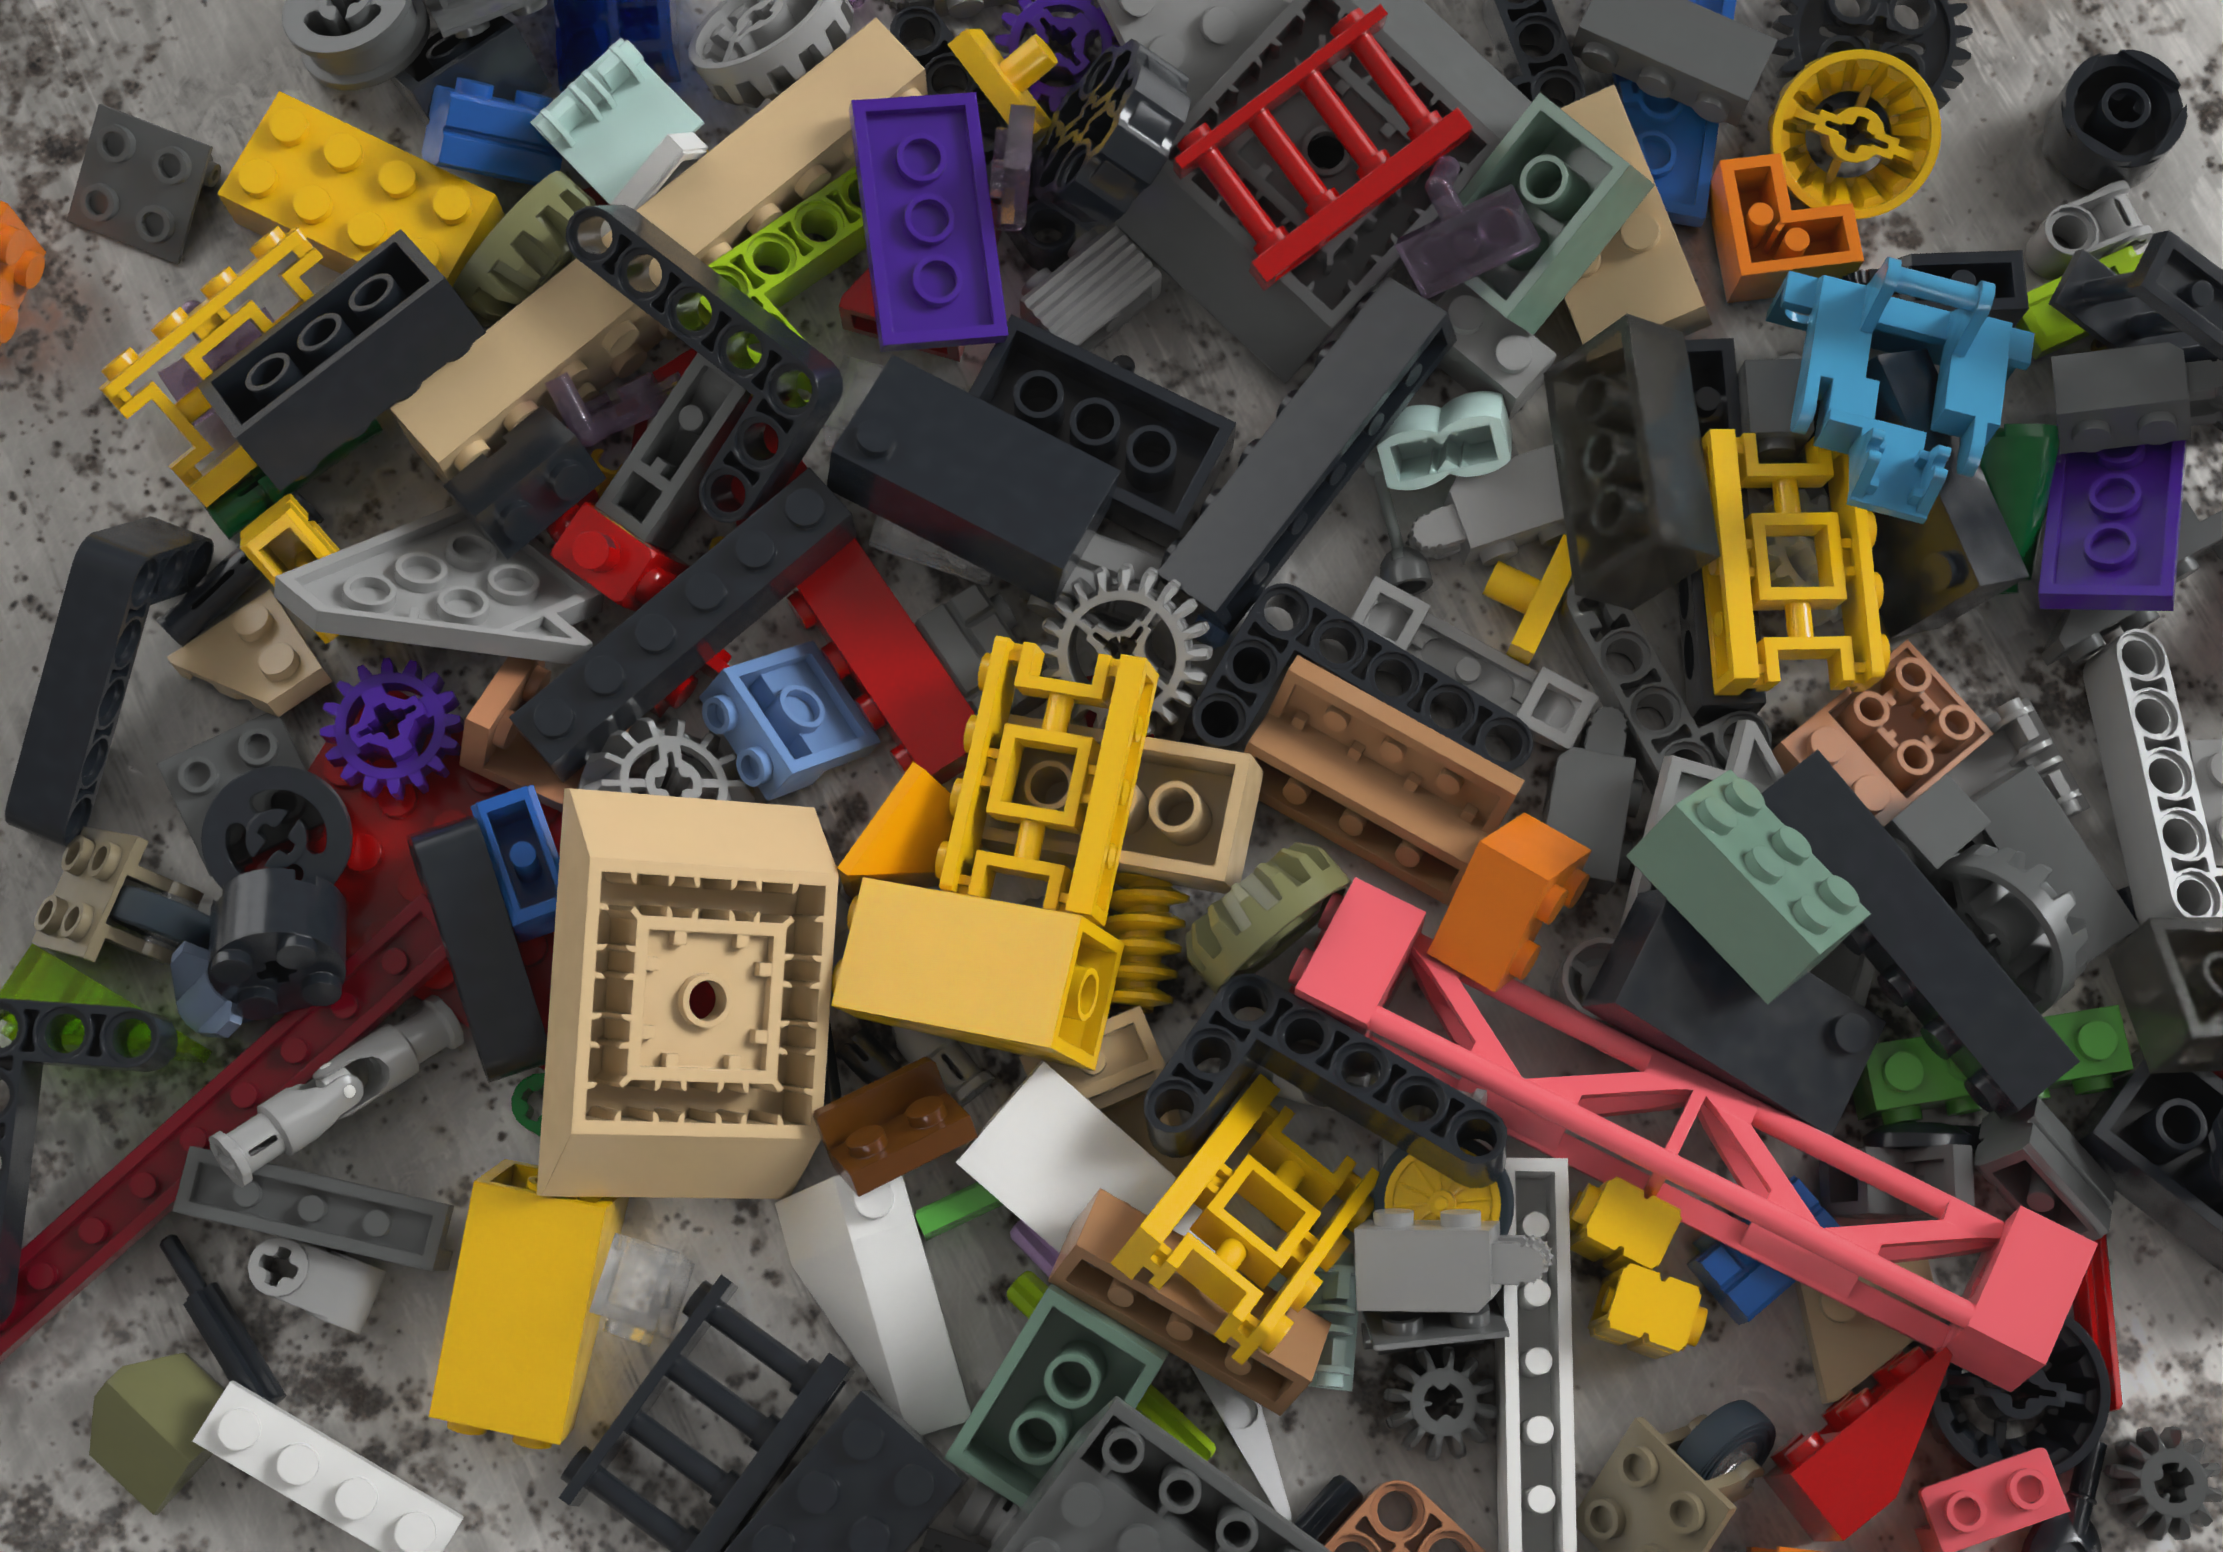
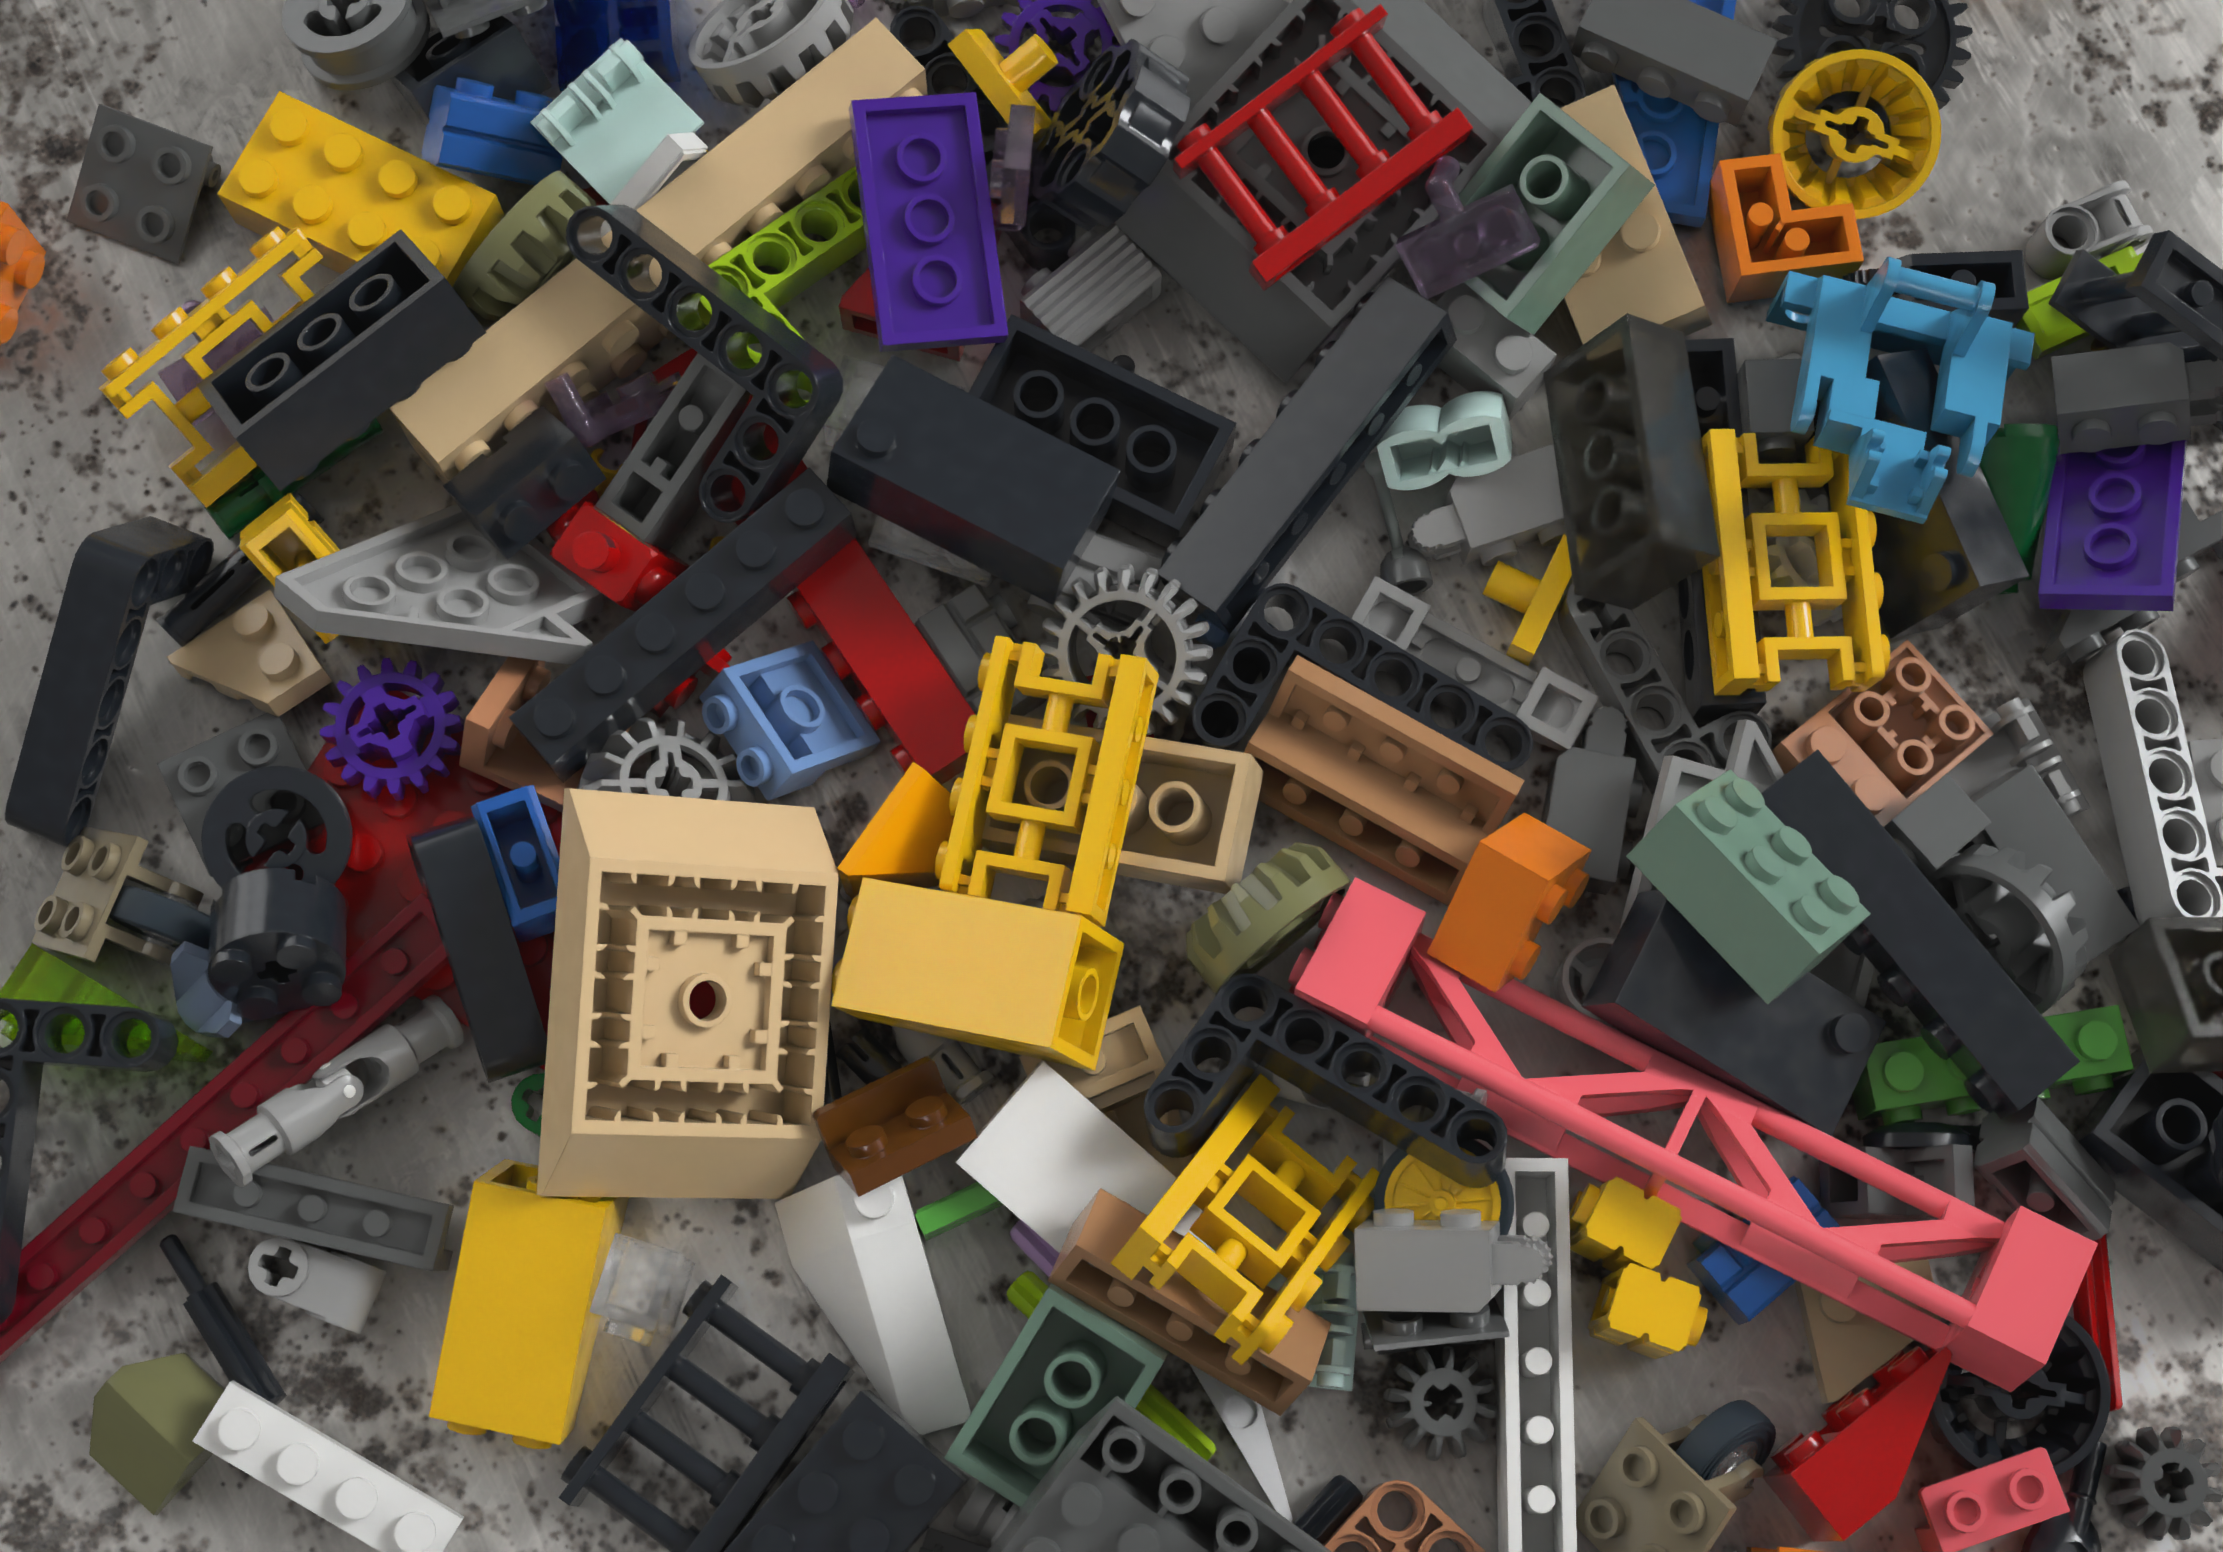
yellow piece [1102,873,1190,1014] -> none
black brick [2042,50,2188,191] -> none

